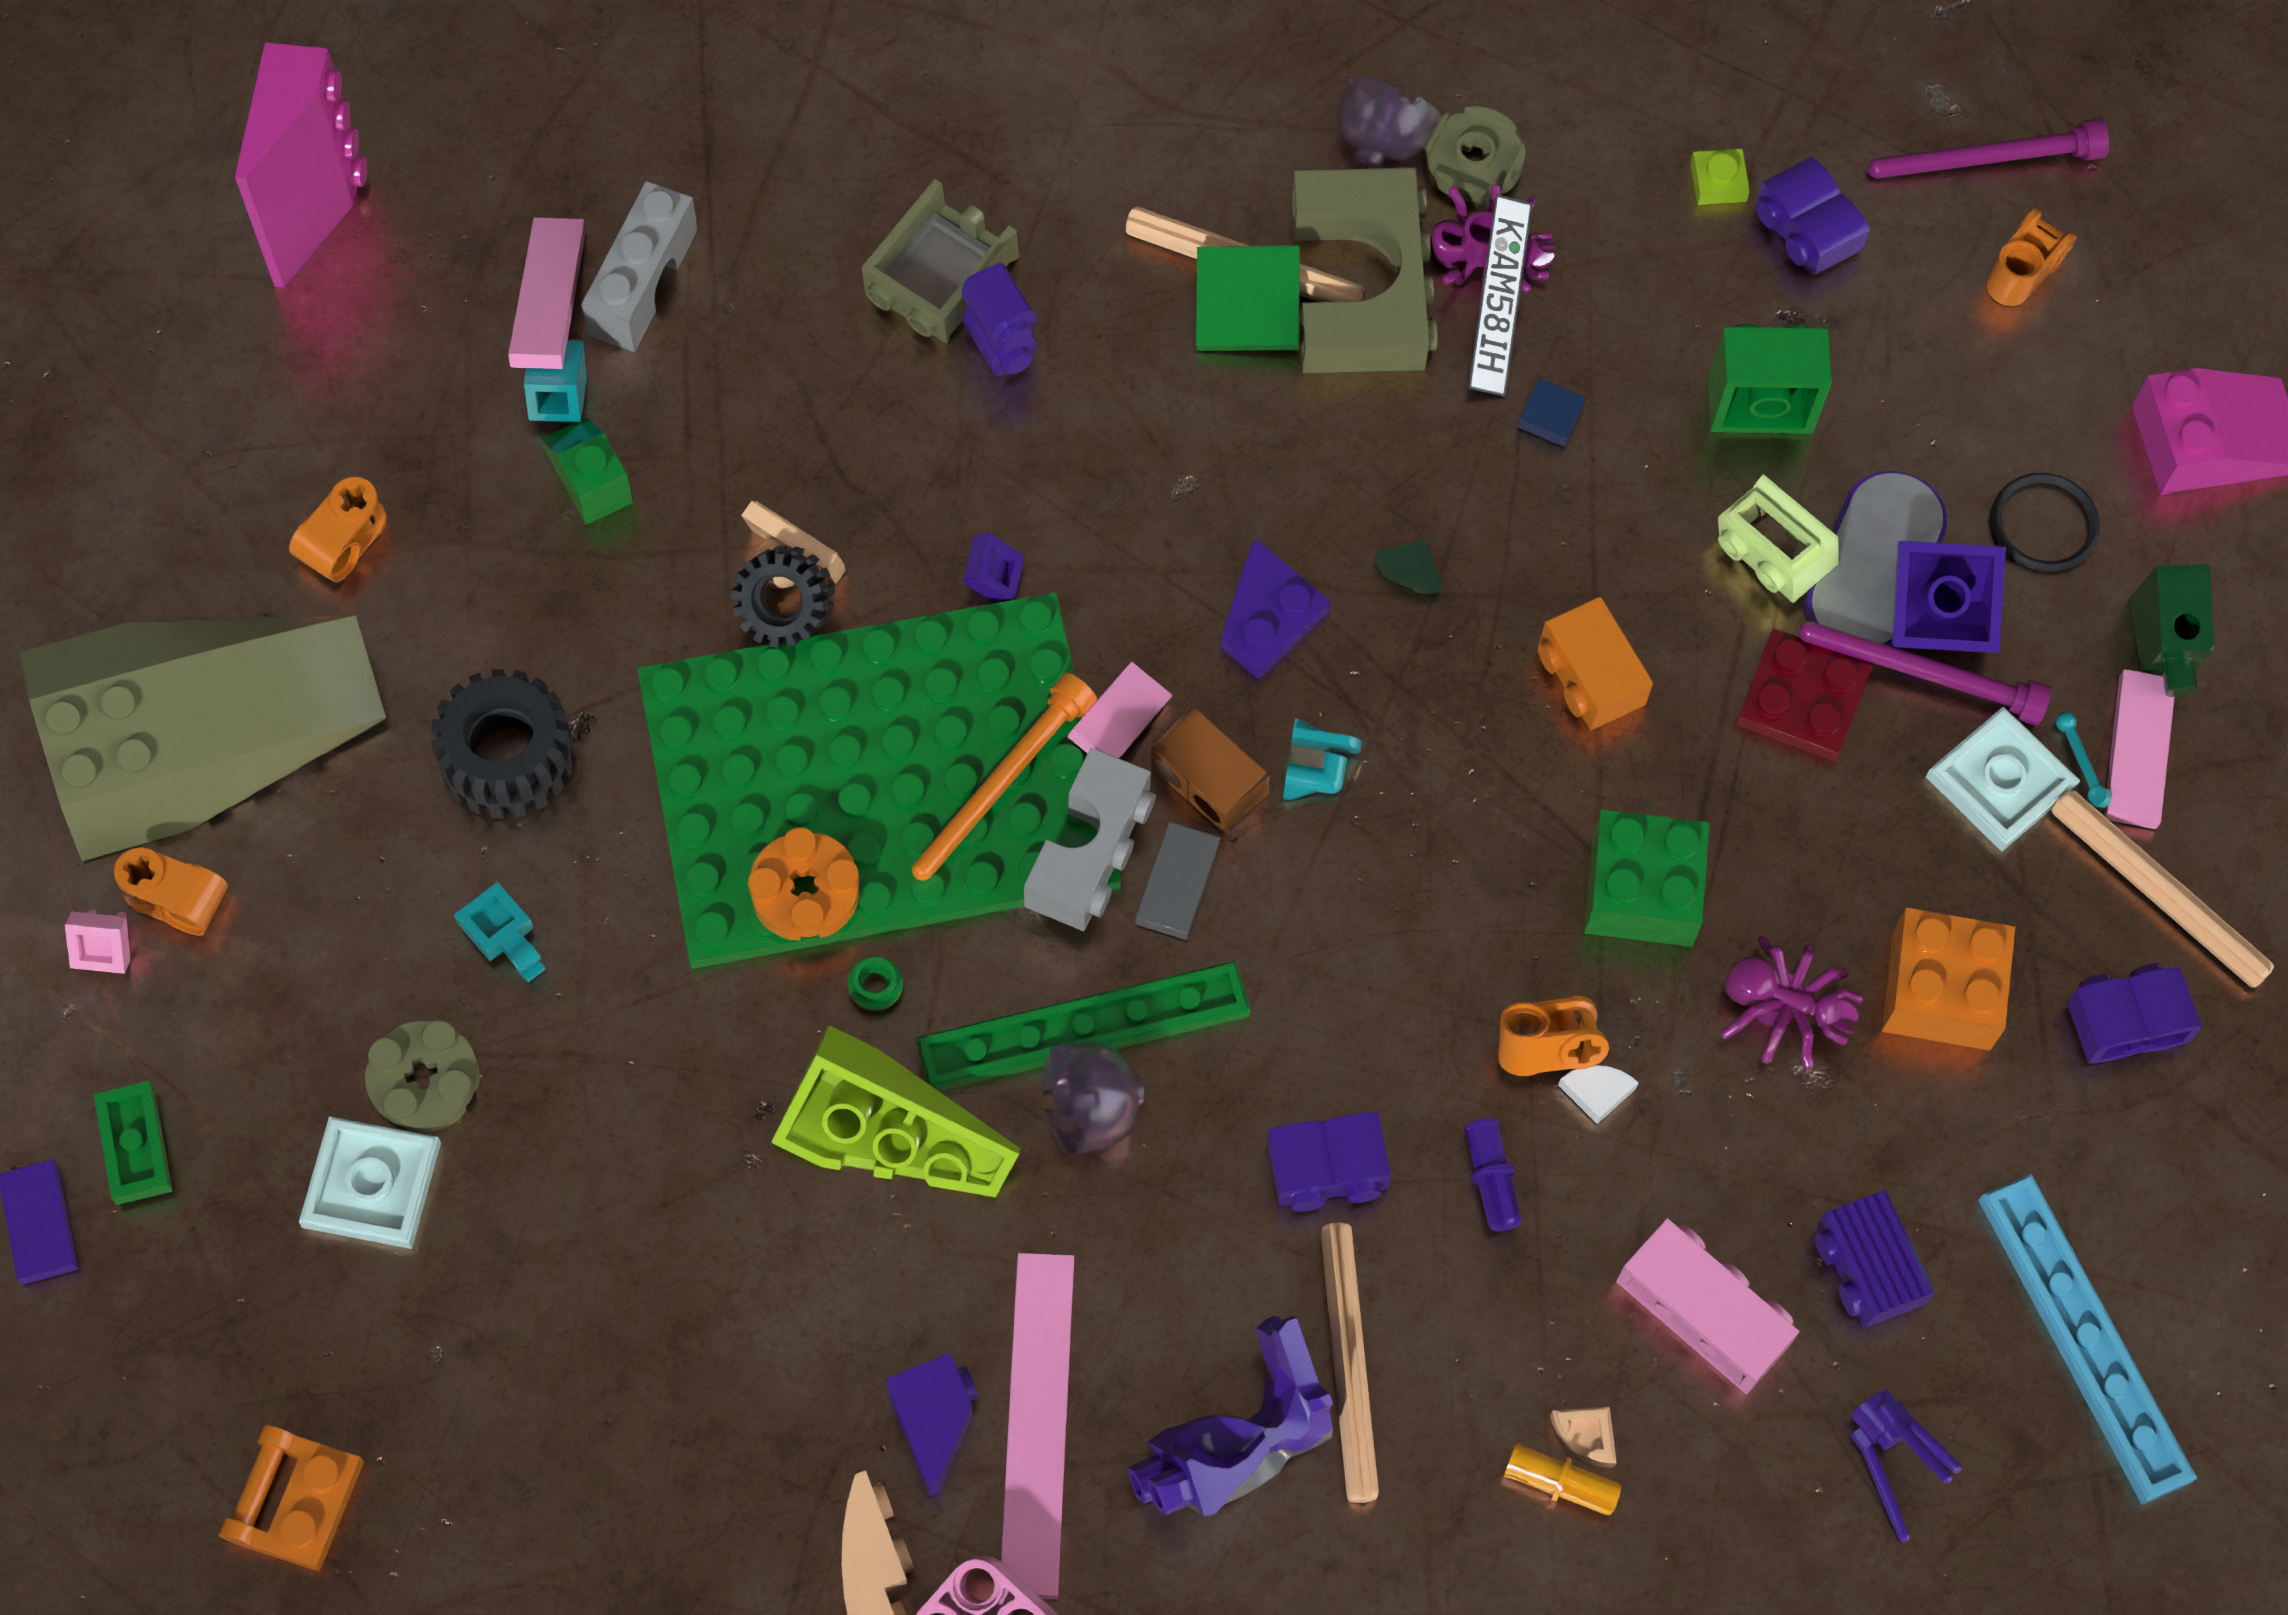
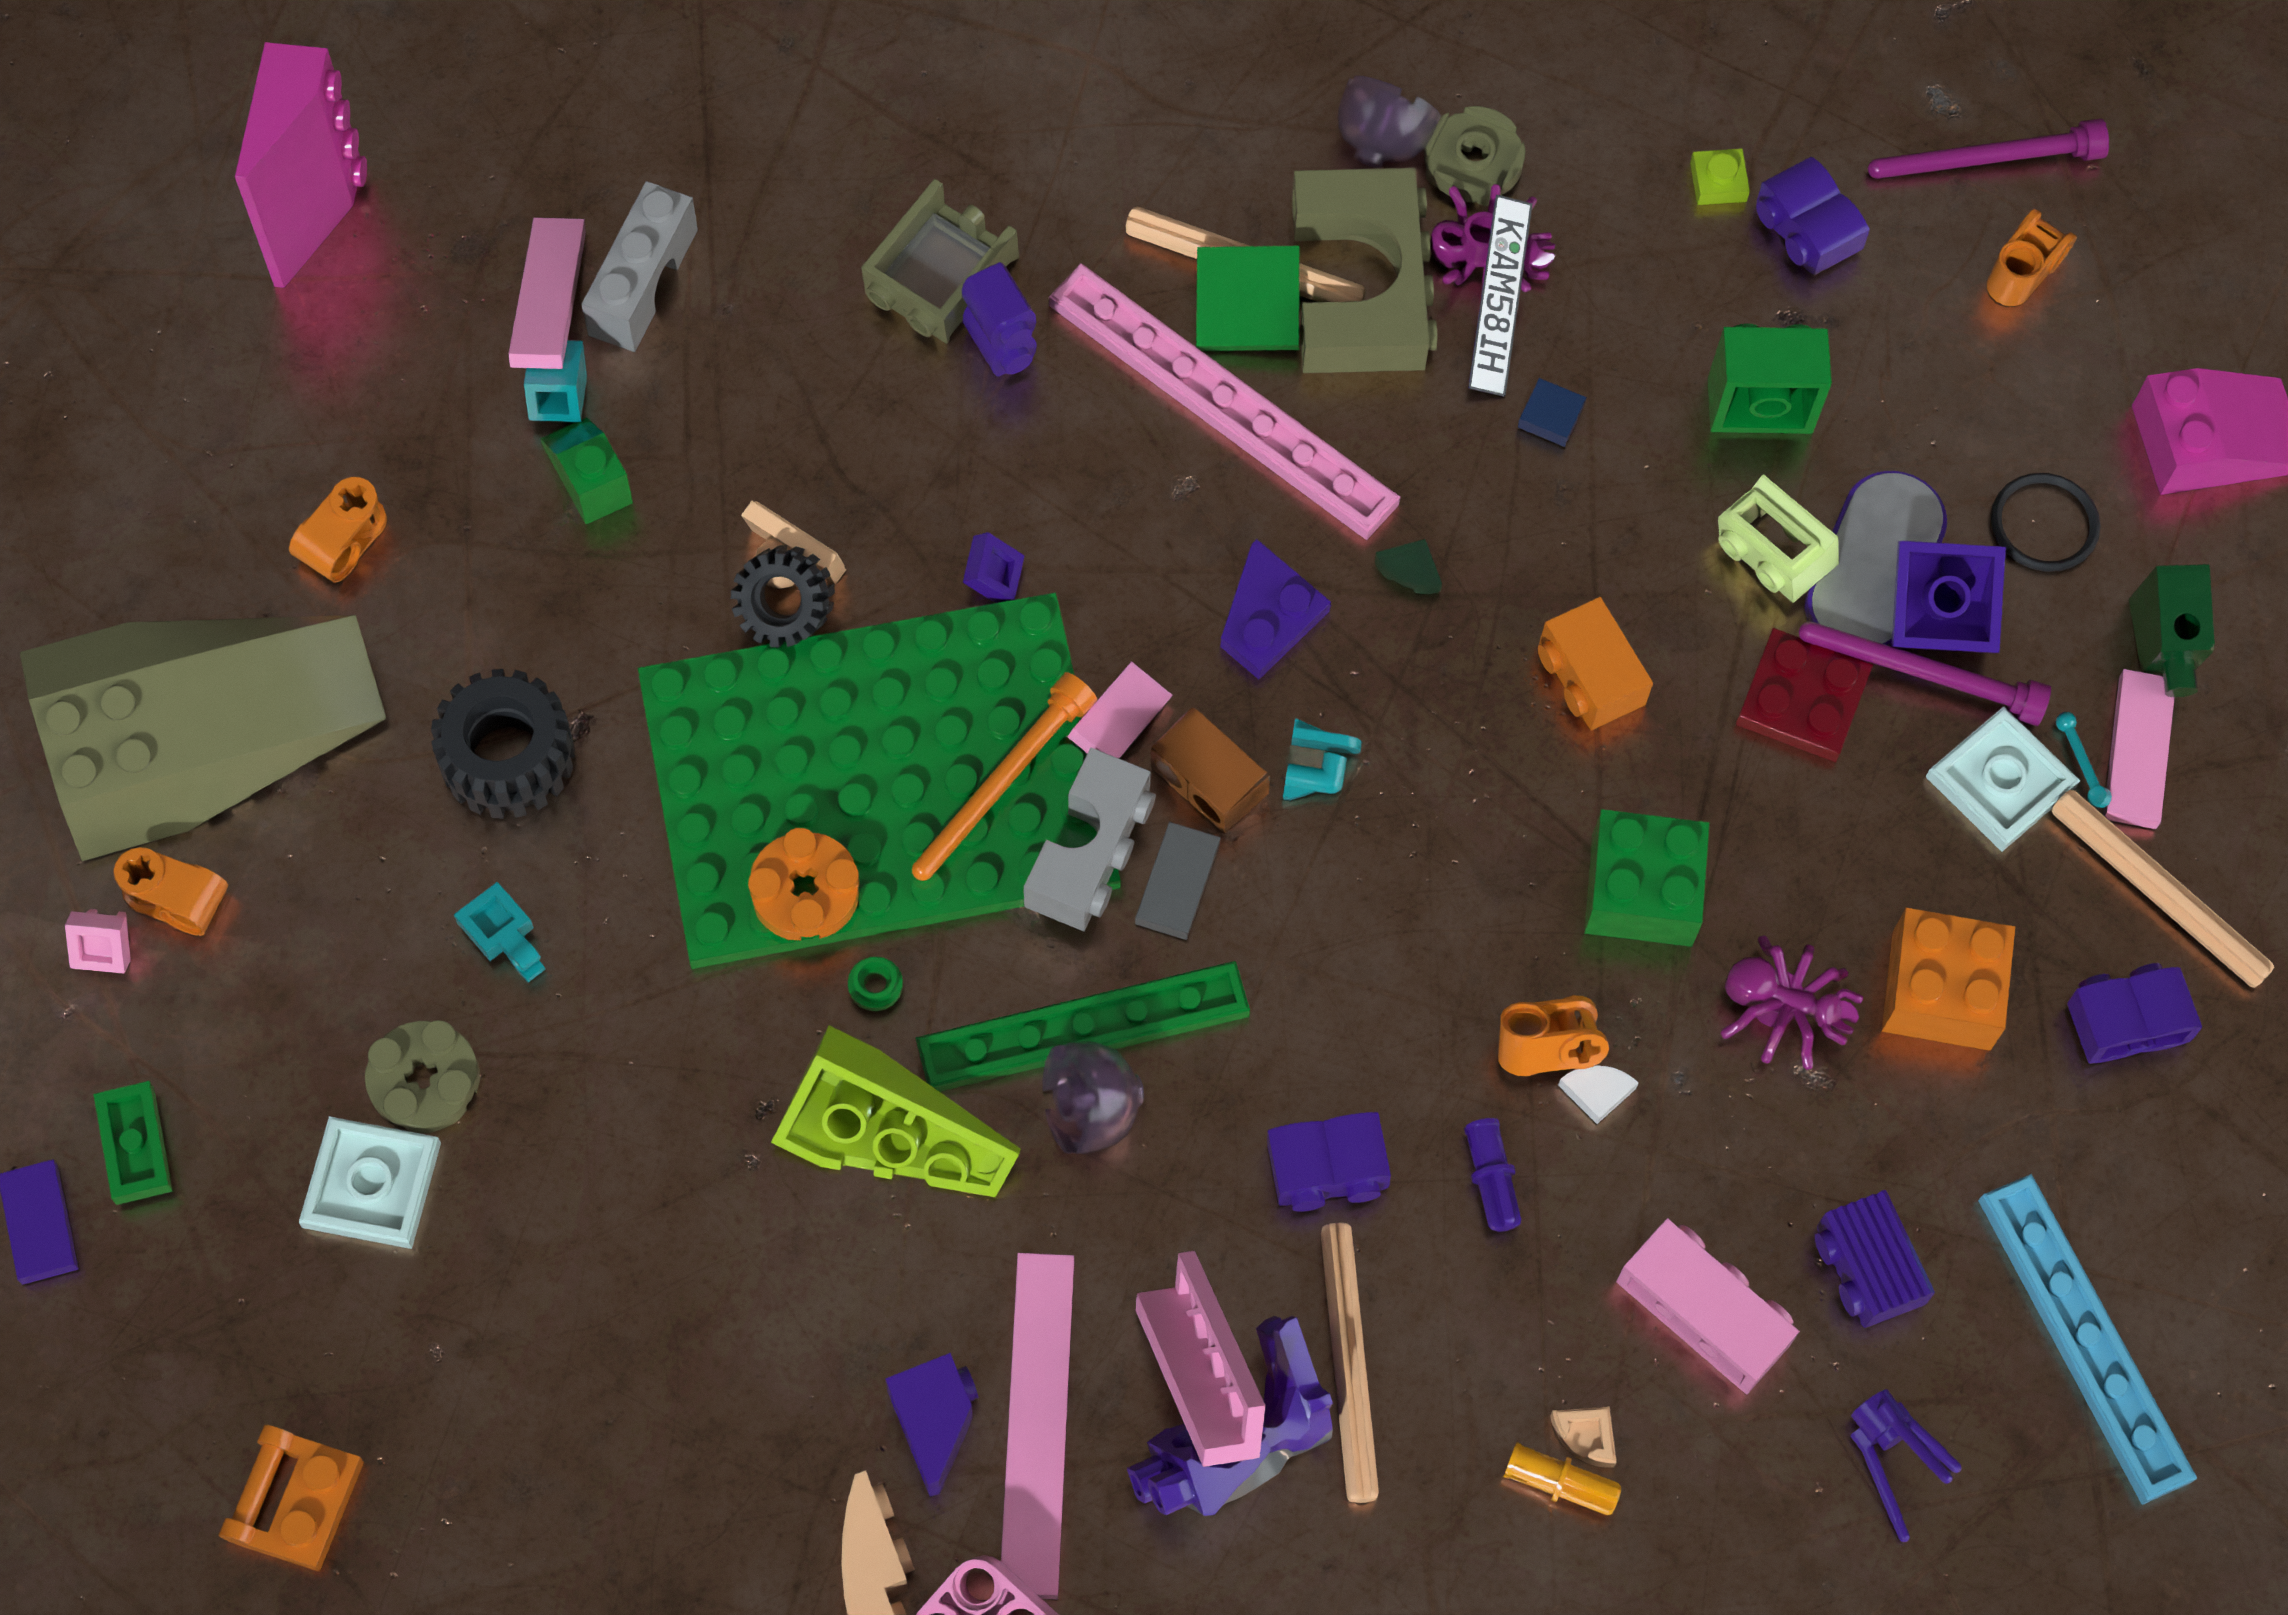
none -> bright pink tile [1049,263,1400,540]
none -> bright pink fence [1136,1251,1265,1467]

